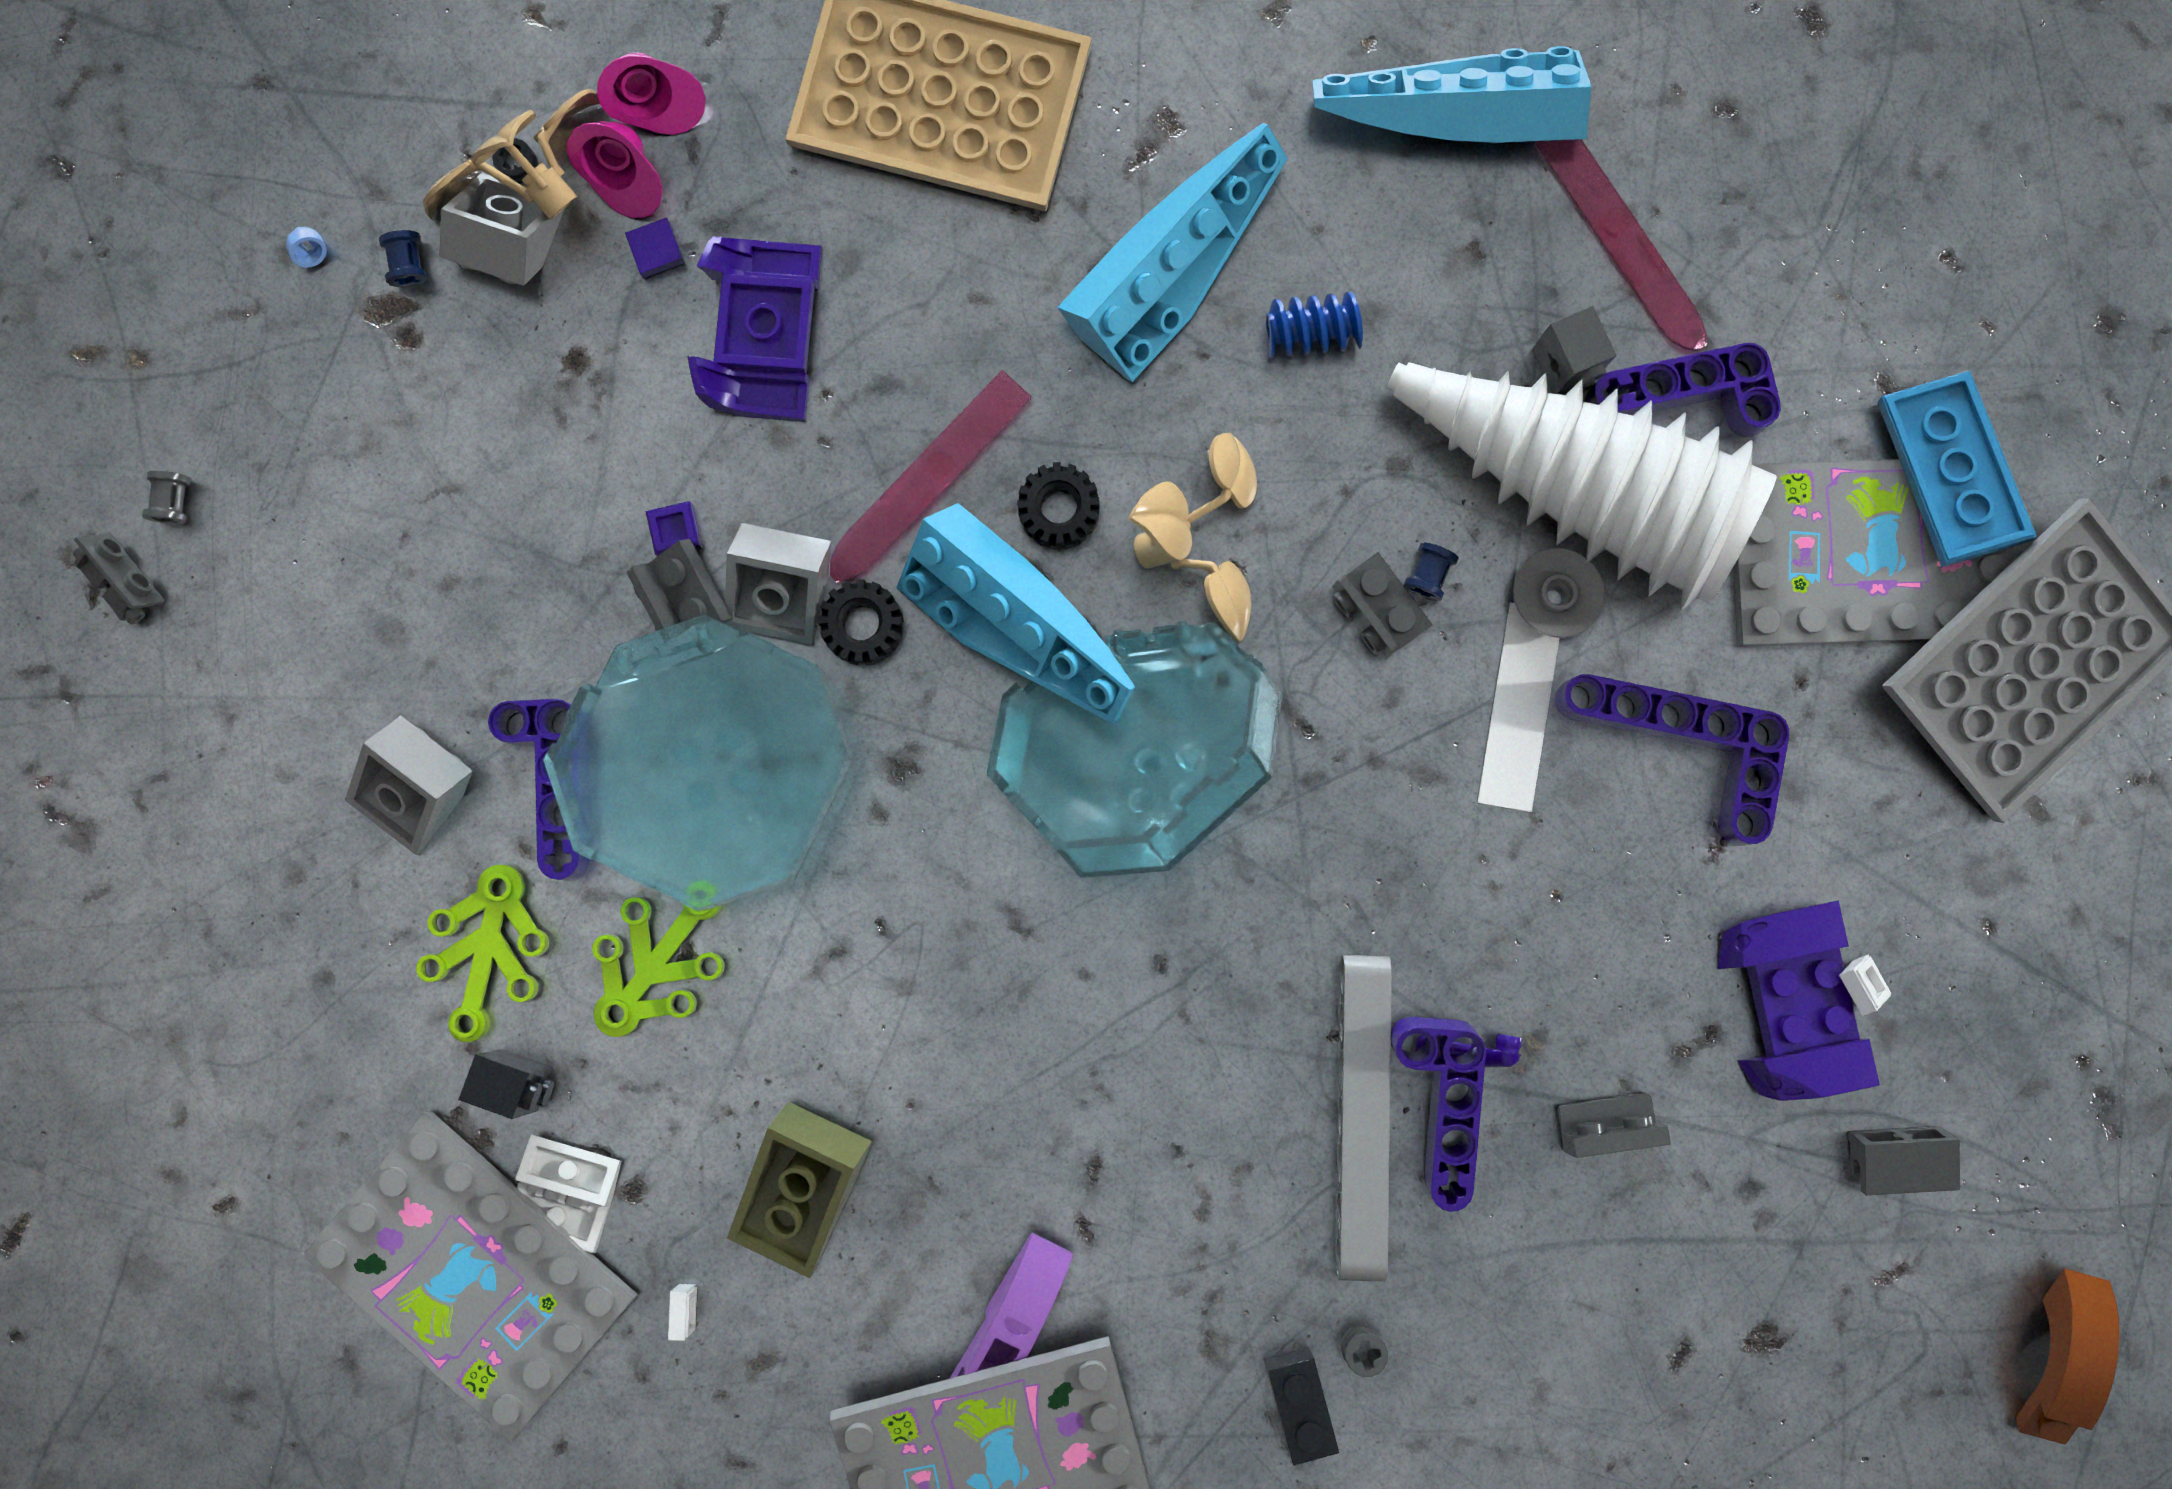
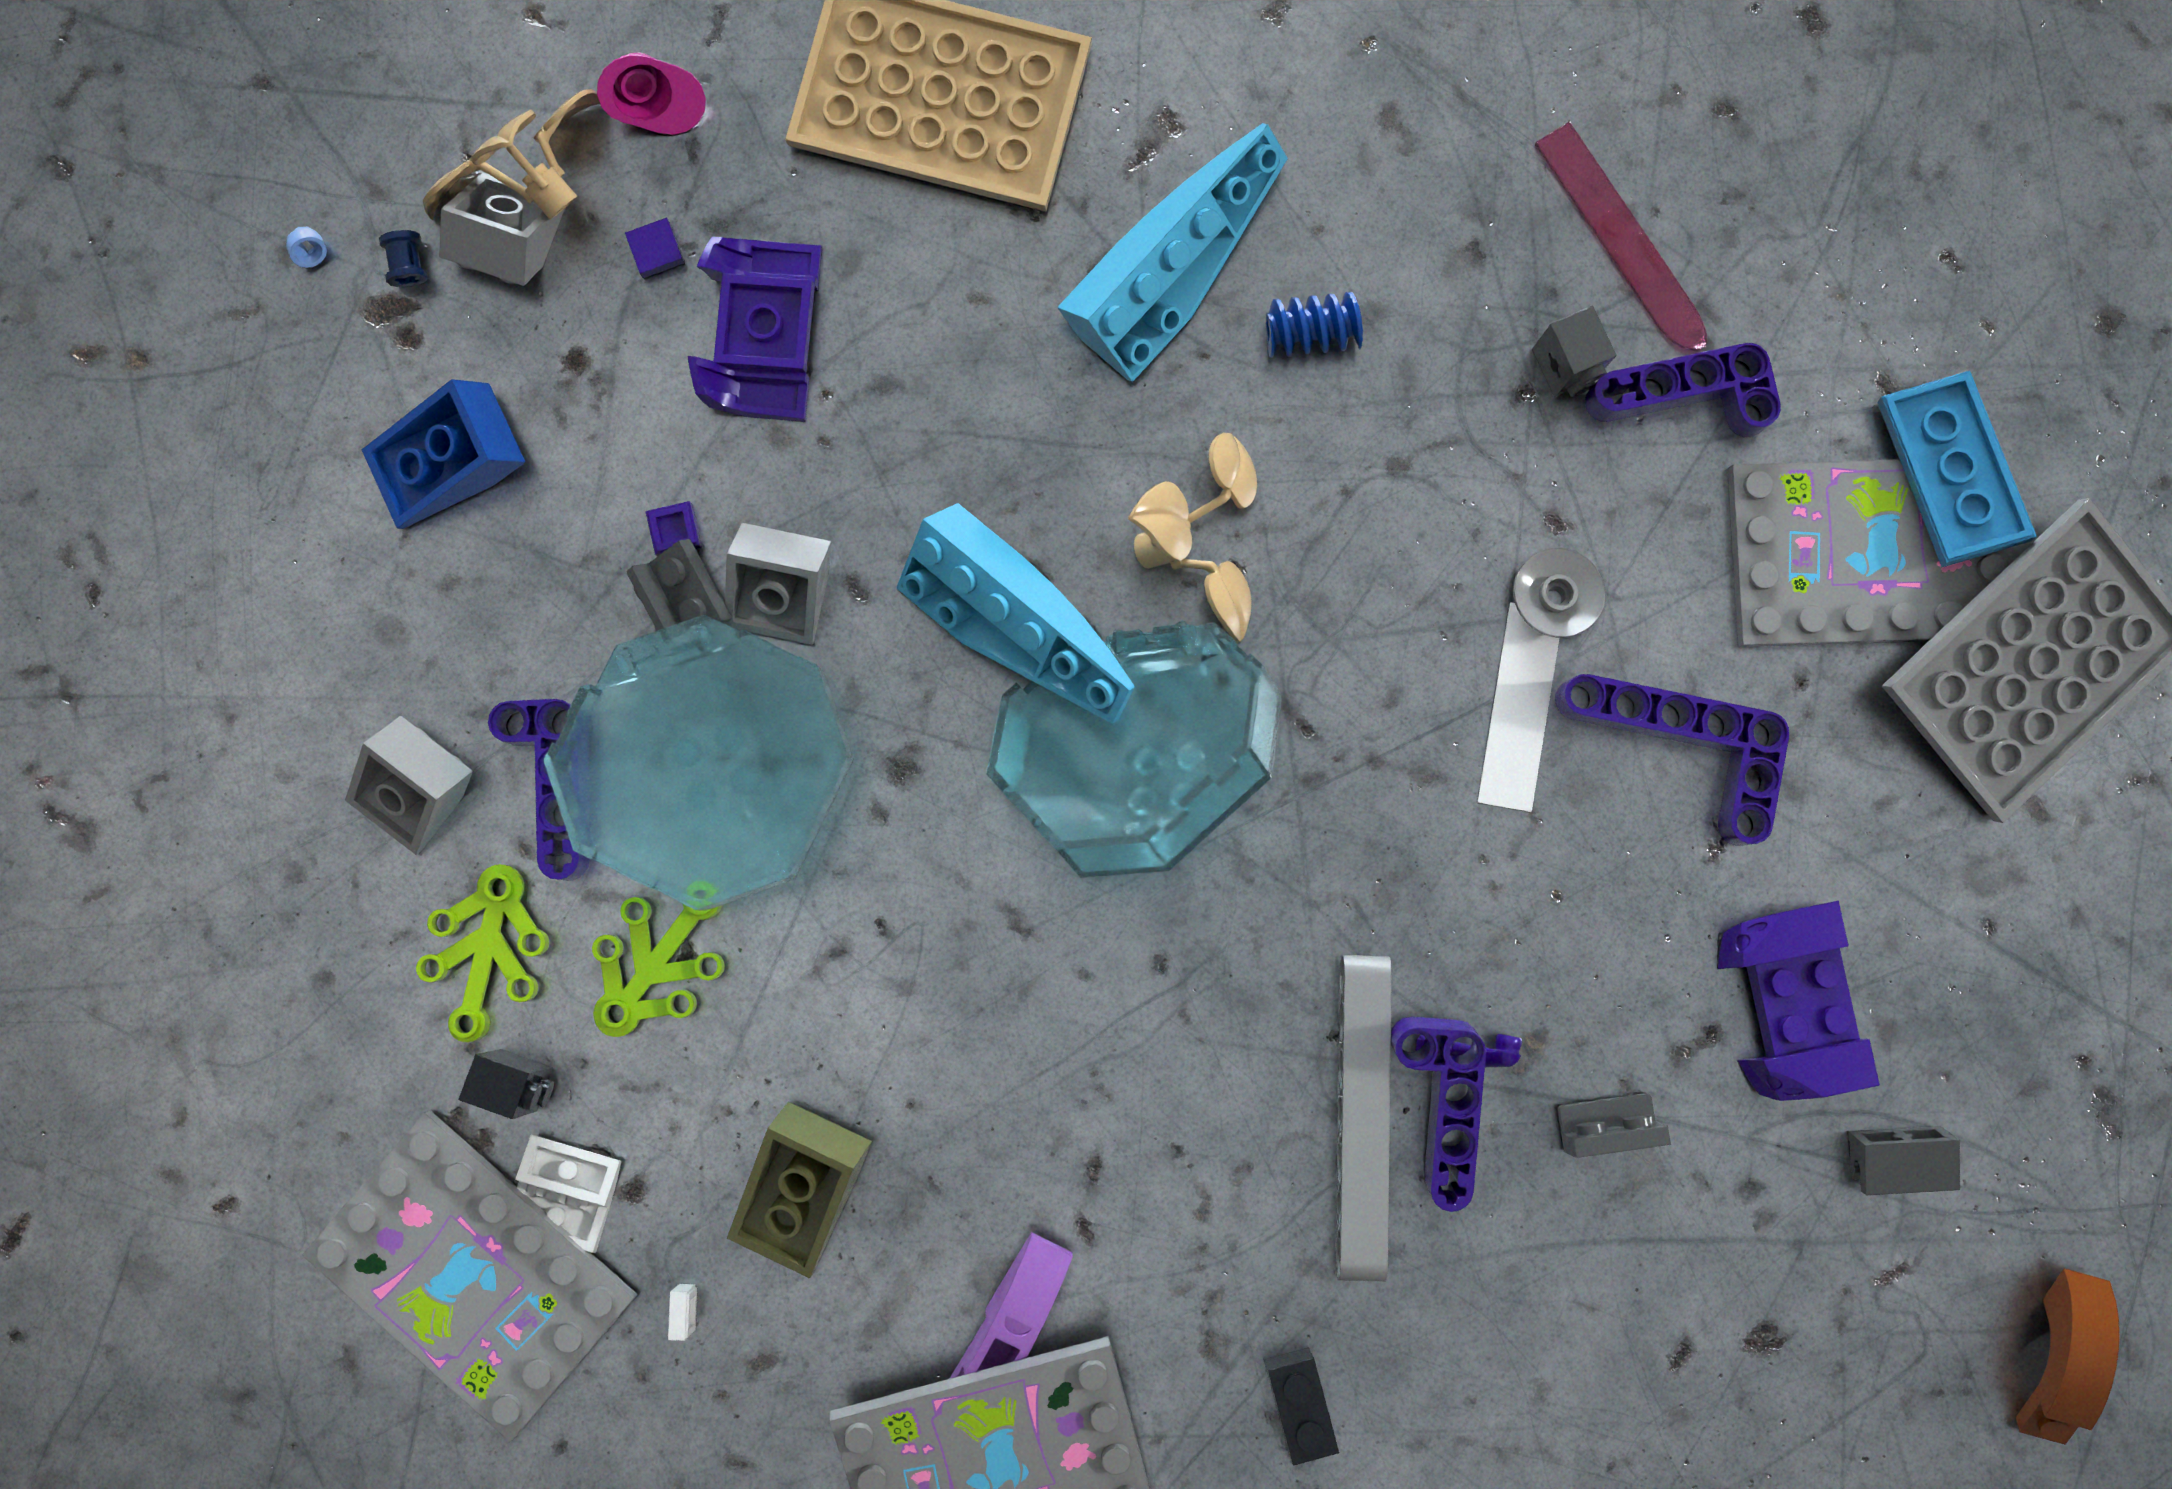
dark grey hinge [73,533,166,625] -> none
dark grey bush [142,471,192,524] -> none
black bush [492,138,538,184] -> none
dark pink piece [566,121,663,218] -> none
black tyre [818,579,904,666] -> none
clear pink piece [830,370,1032,582] -> none
black tyre [1017,462,1100,550] -> none
medium azure wedge [1313,46,1591,143] -> none
dark grey bracket [1332,552,1433,659] -> none
dark grey bush [1340,1325,1388,1377] -> none
white cone [1387,362,1777,611] -> none
dark blue bush [1403,542,1459,601] -> none
white tile [1839,955,1891,1016] -> none
none -> blue slope [361,379,525,529]

